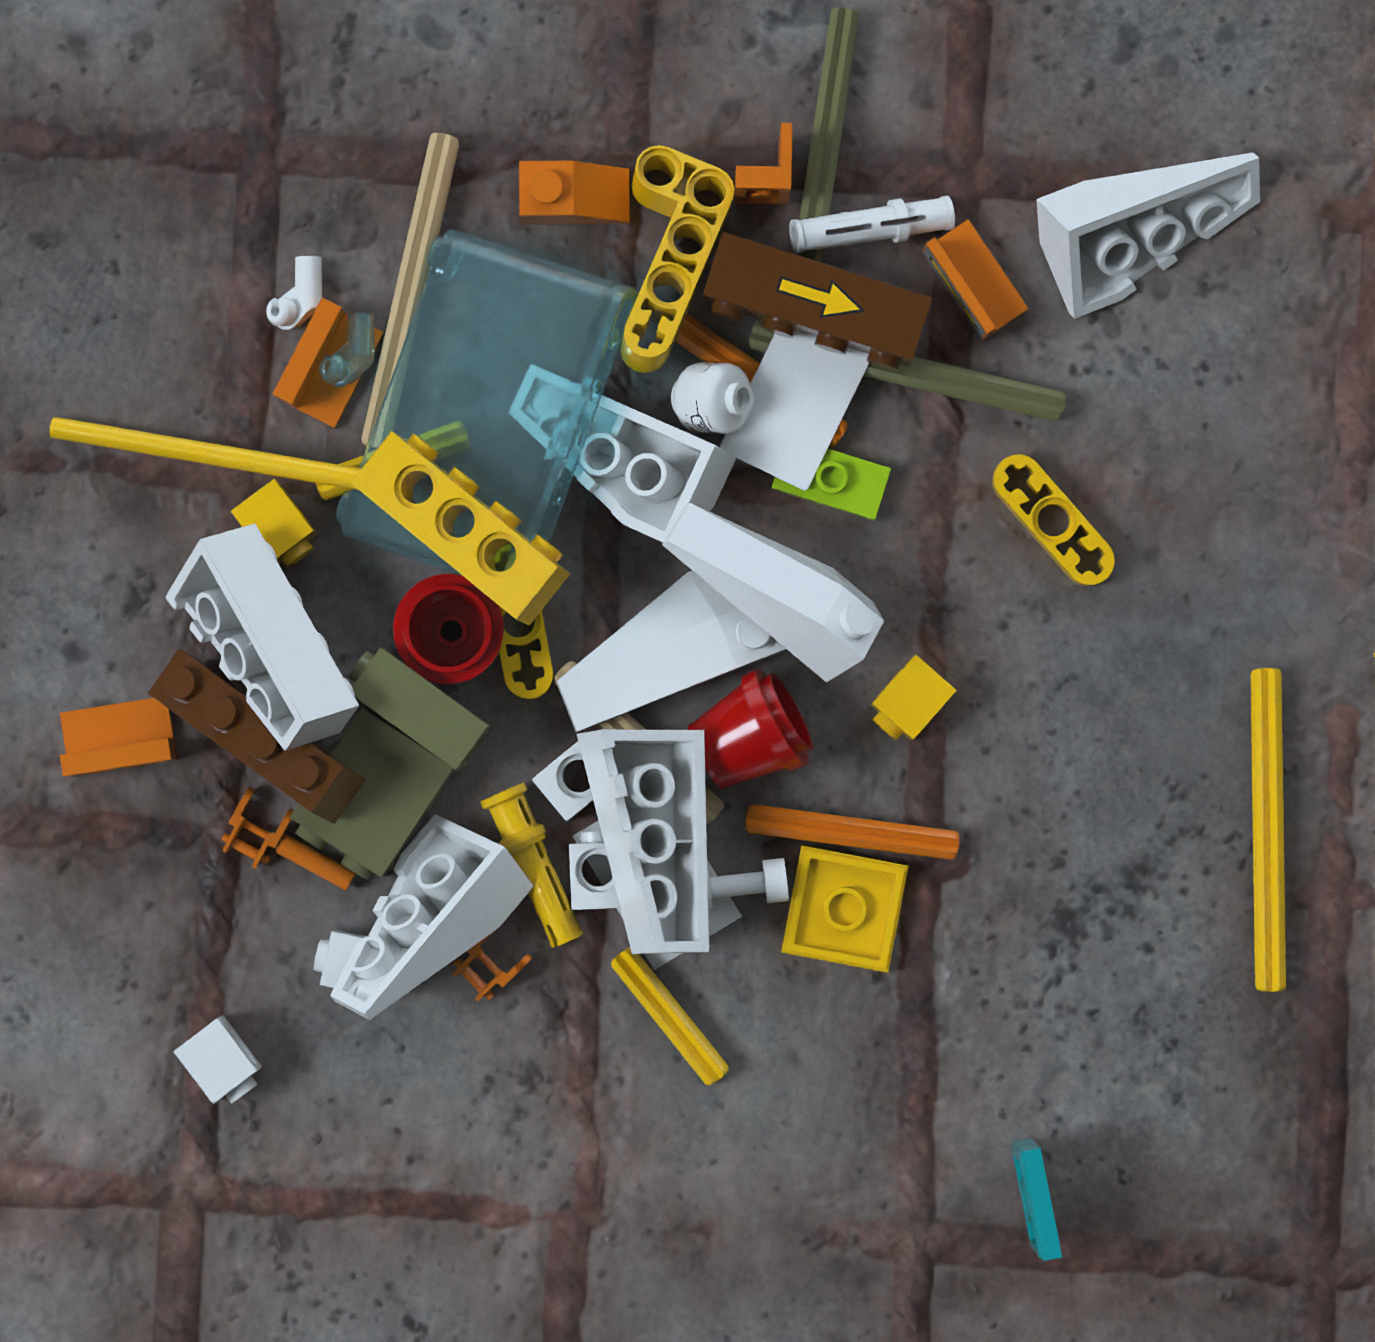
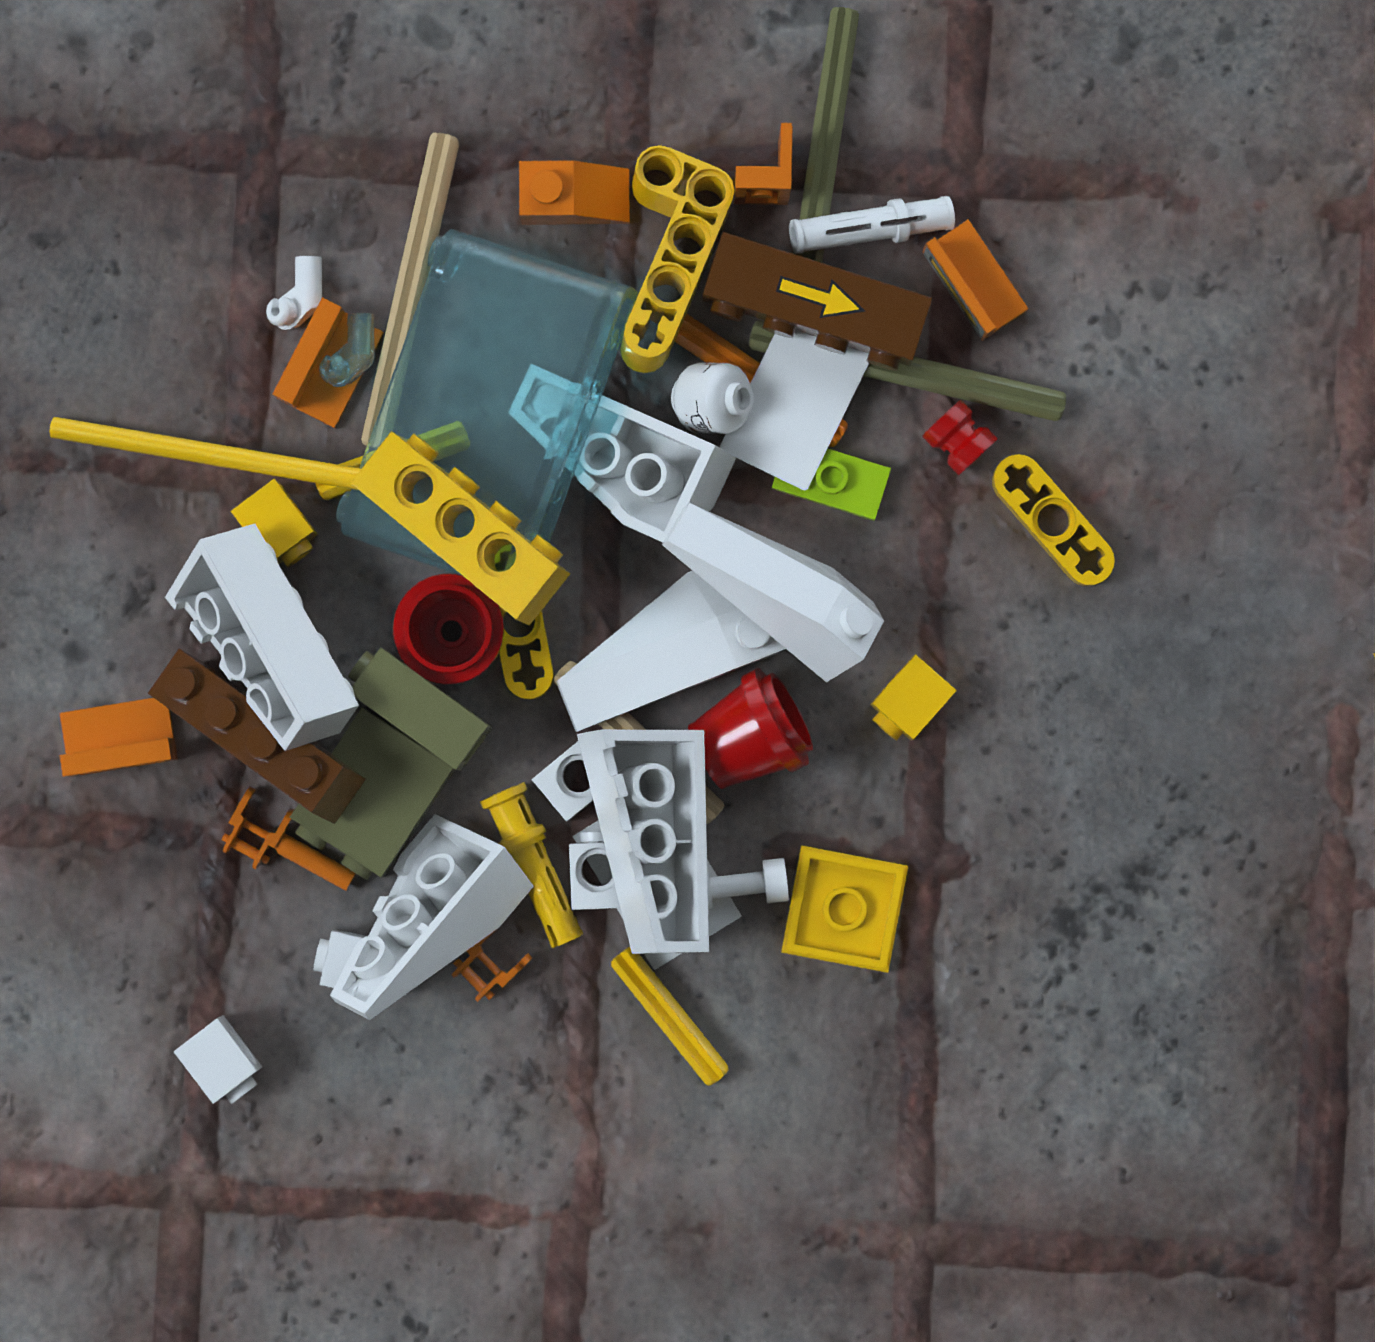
orange axle [745,804,960,860] -> none
teal tile [1010,1138,1062,1261] -> none
white wedge [1036,153,1260,319] -> none
yellow axle [1251,668,1286,992] -> none
none -> red wheel [922,400,998,476]

